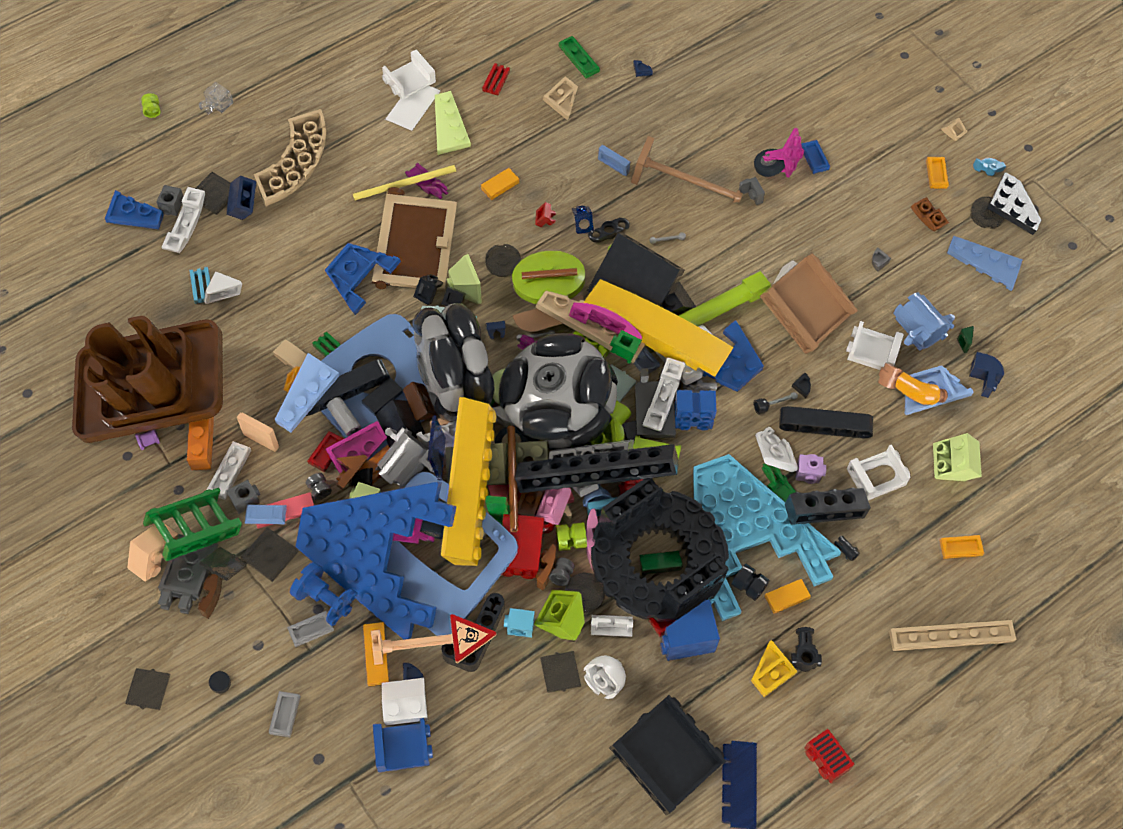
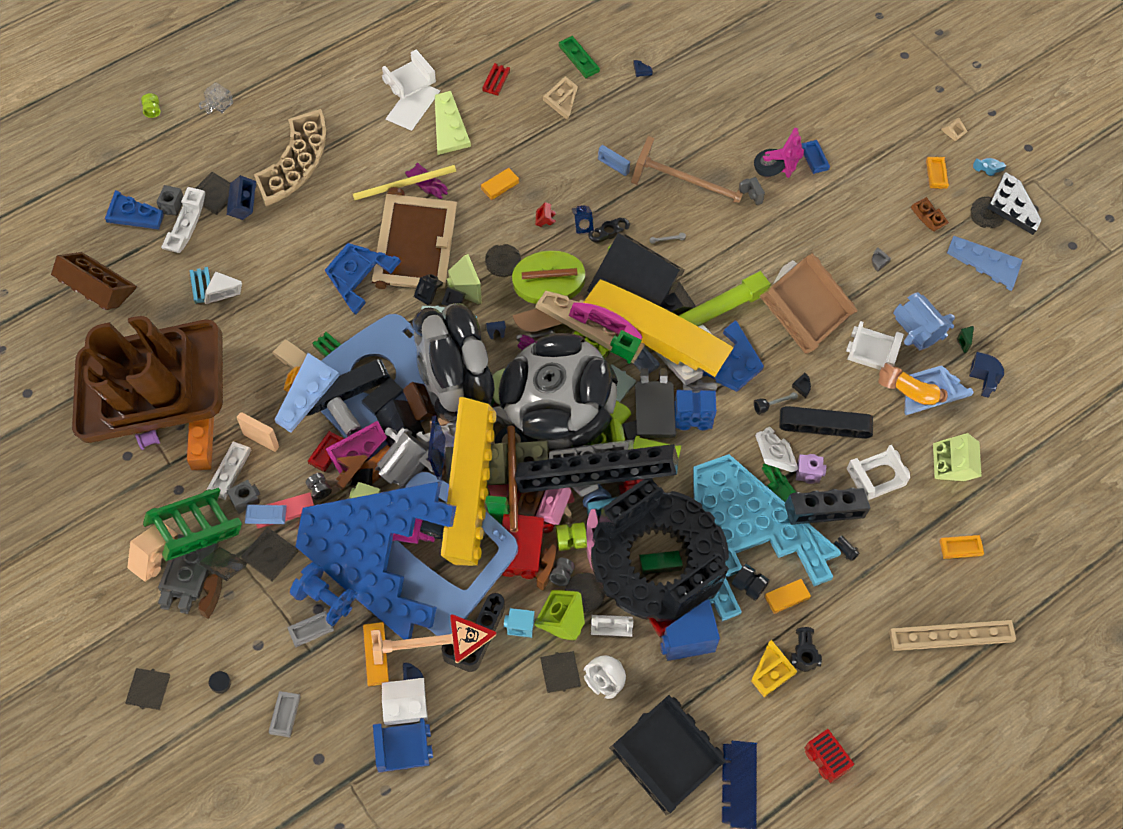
white slope [643,357,686,432] -> none
none -> reddish brown slope [51,252,137,310]

